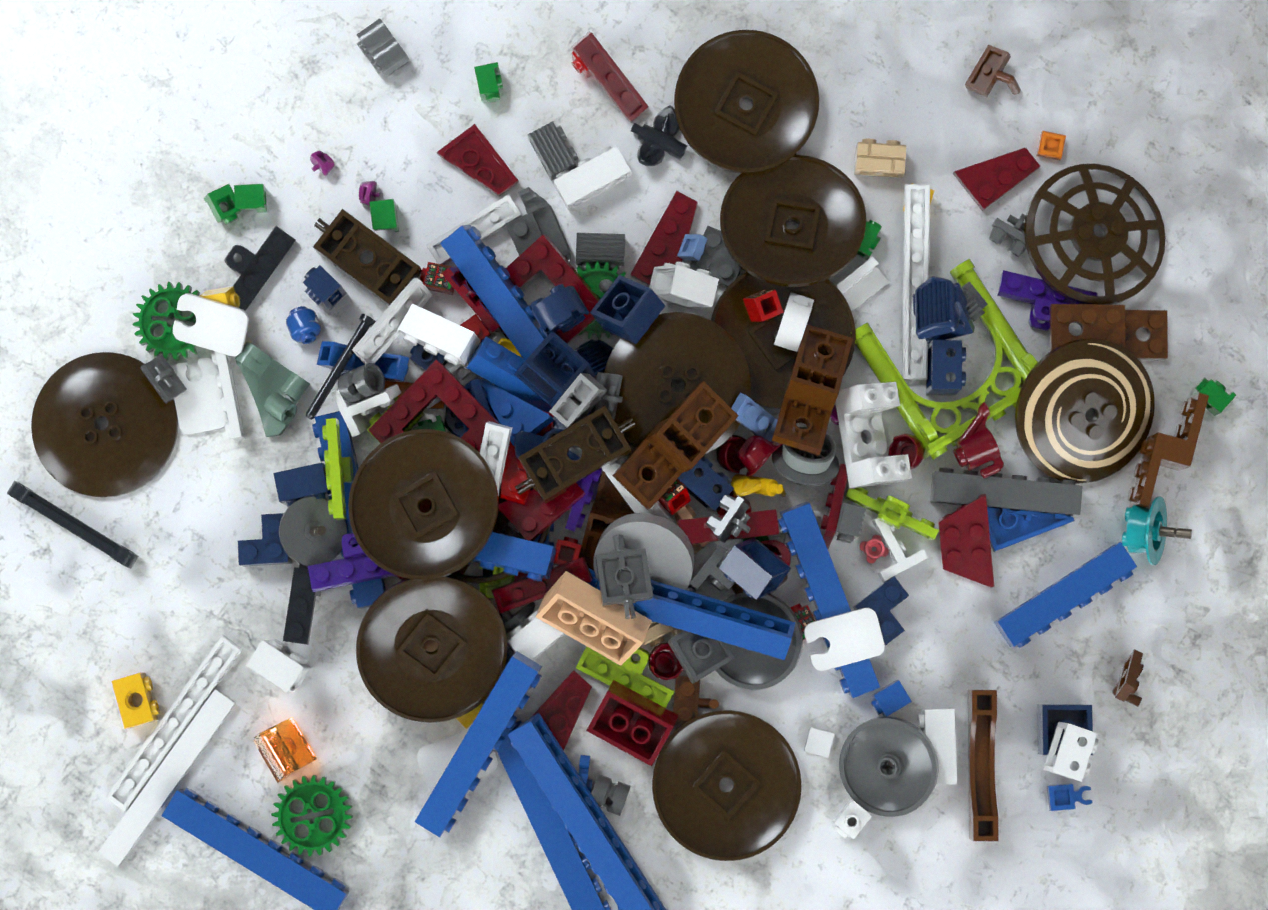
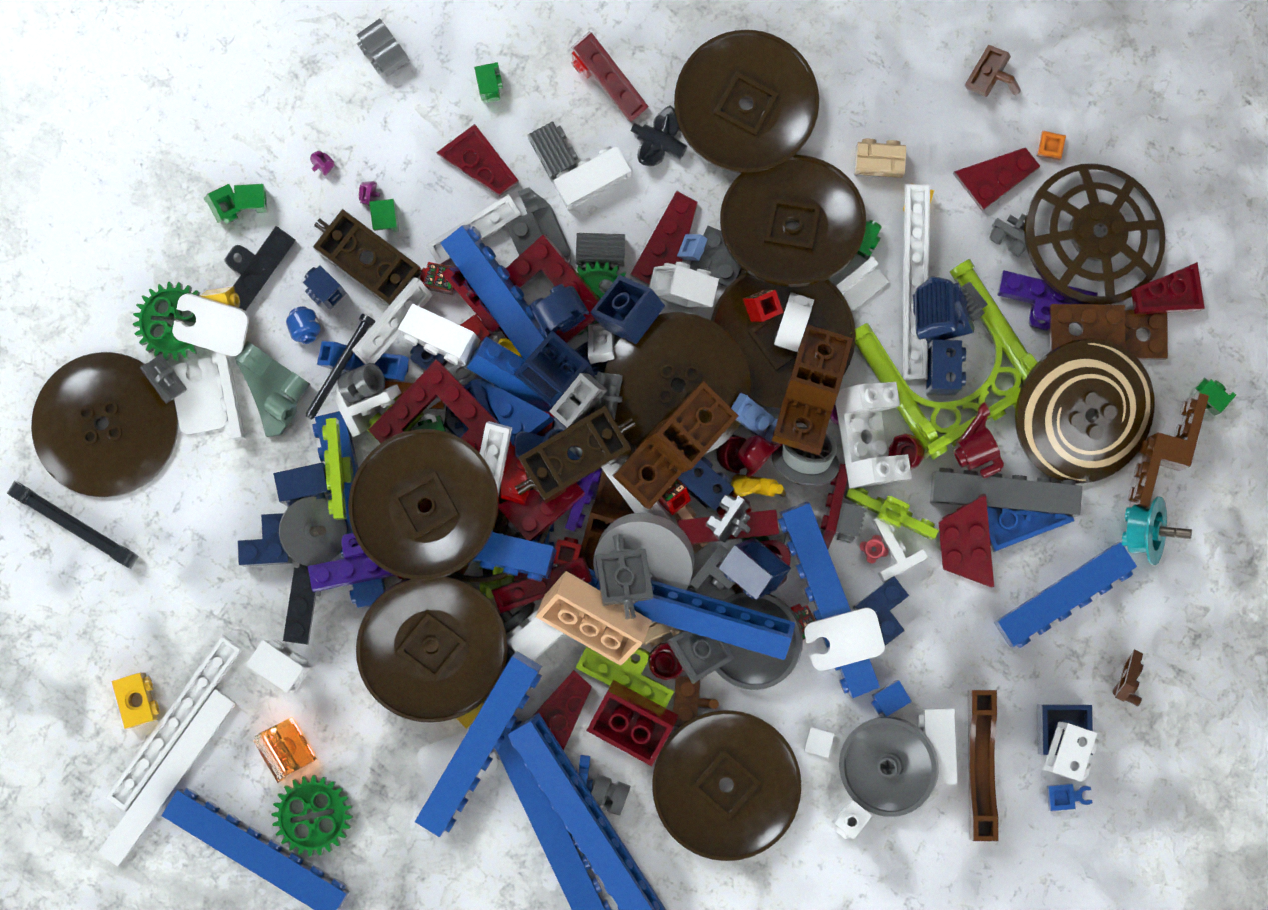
none -> white plate [588,323,615,364]
none -> dark red wing [1131,262,1205,314]

